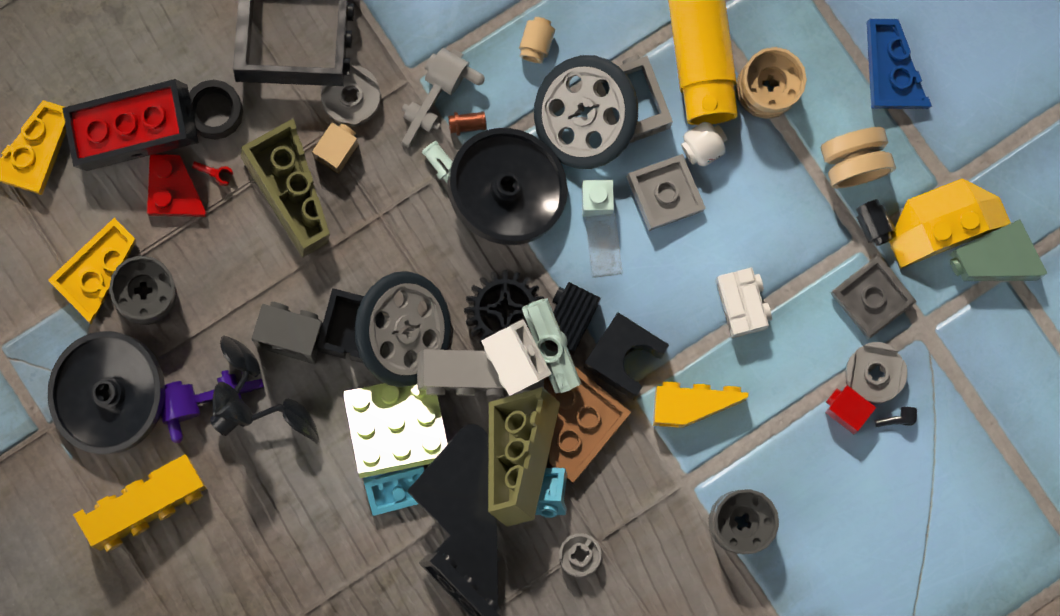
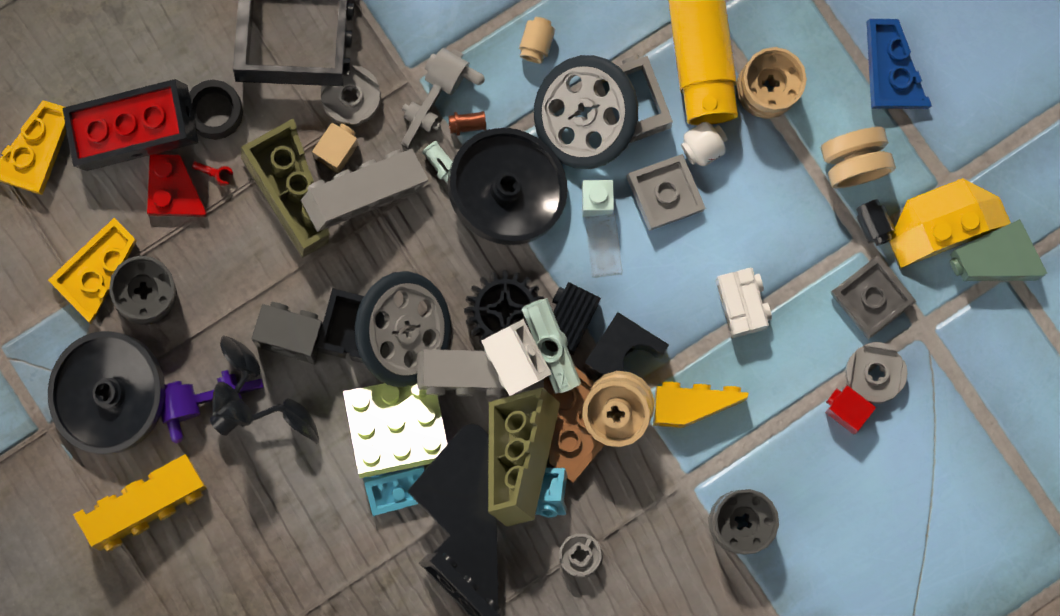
black hand [875,407,917,427] -> none
none -> light grey brick [301,149,428,232]
none -> tan wheel [582,371,654,447]

